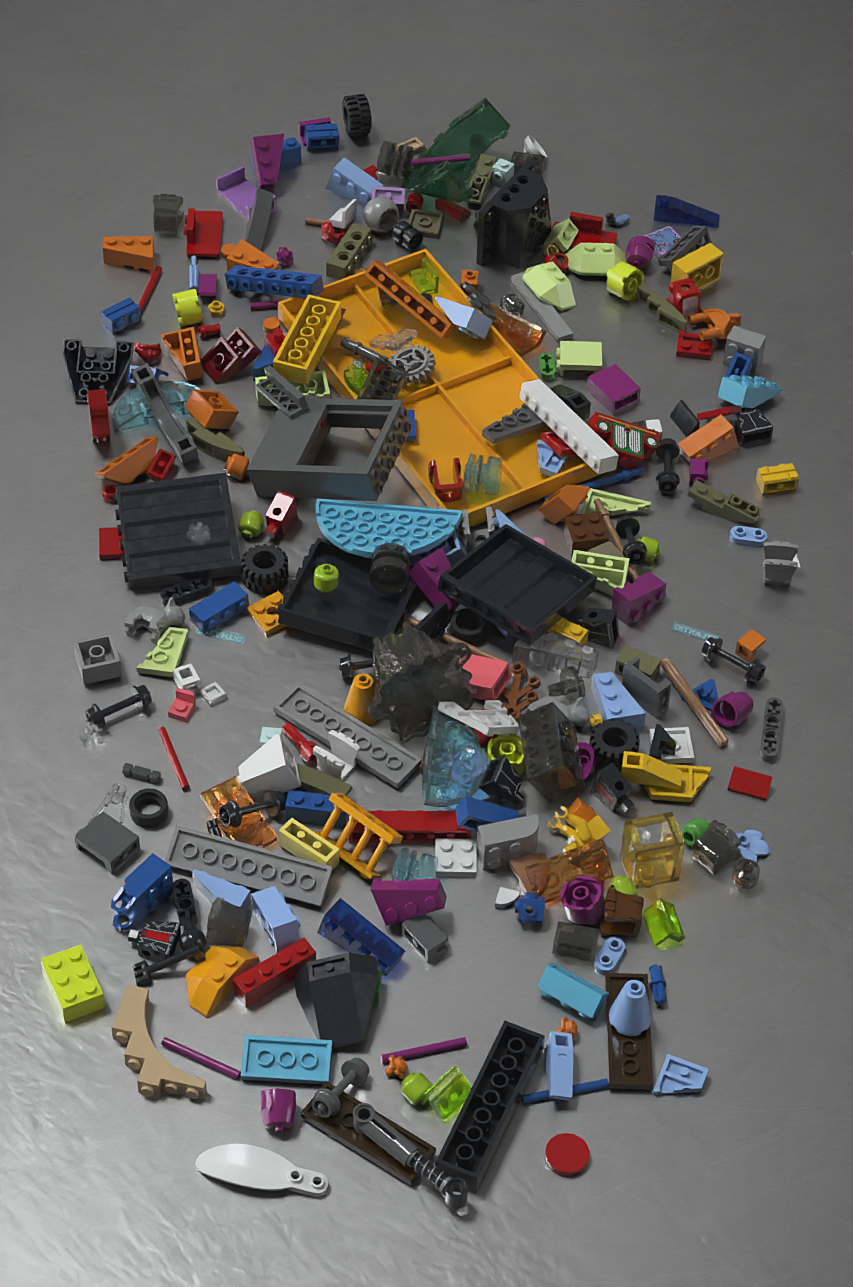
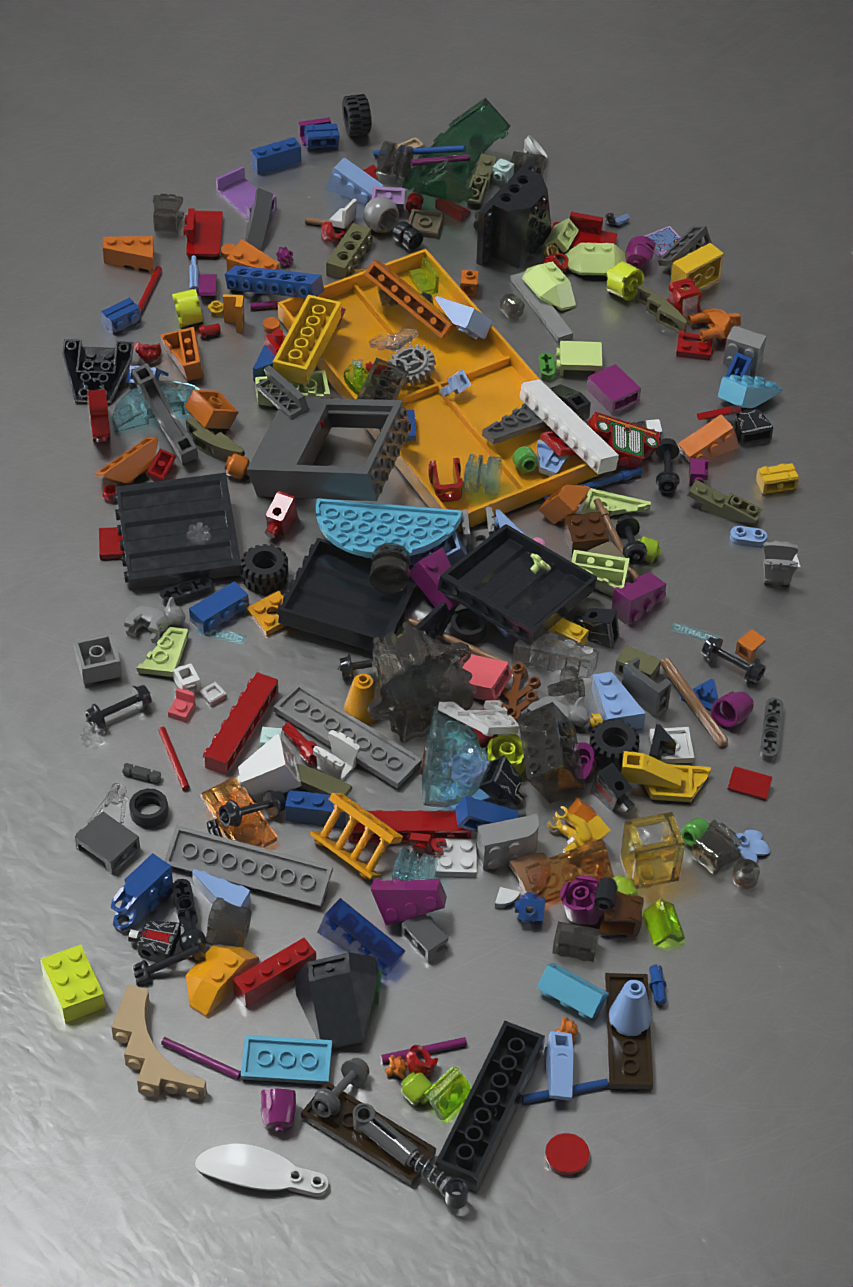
dark red slope [201,327,262,384] -> none
lime head [238,510,265,539] -> none
magenta wedge [250,133,285,189] -> none
light blue wedge [251,886,301,953] -> none
light yellow brick [279,818,340,870] -> none
lime head [313,564,339,592] -> none
dark grey pin [340,337,389,365] -> none
dark grey piece [462,281,497,320] -> none
clear orange wedge [484,302,547,357] -> none
light blue plate [594,937,625,975] -> none
clear blue wedge [653,195,720,228] -> none
light blue wing [653,1054,709,1095] -> none
black slope [670,400,700,438] -> none
none -> red brick [203,672,278,775]
none -> light orange panel [223,294,245,333]
none -> blue bar [373,145,466,158]
none -> red piece [405,1045,438,1077]
none -> red plate [409,833,447,856]
none -> light blue plate [439,370,472,397]
none -> bright green head [512,446,539,473]
none -> yellowish green plant [530,554,551,574]
none -> black brick [594,877,618,910]

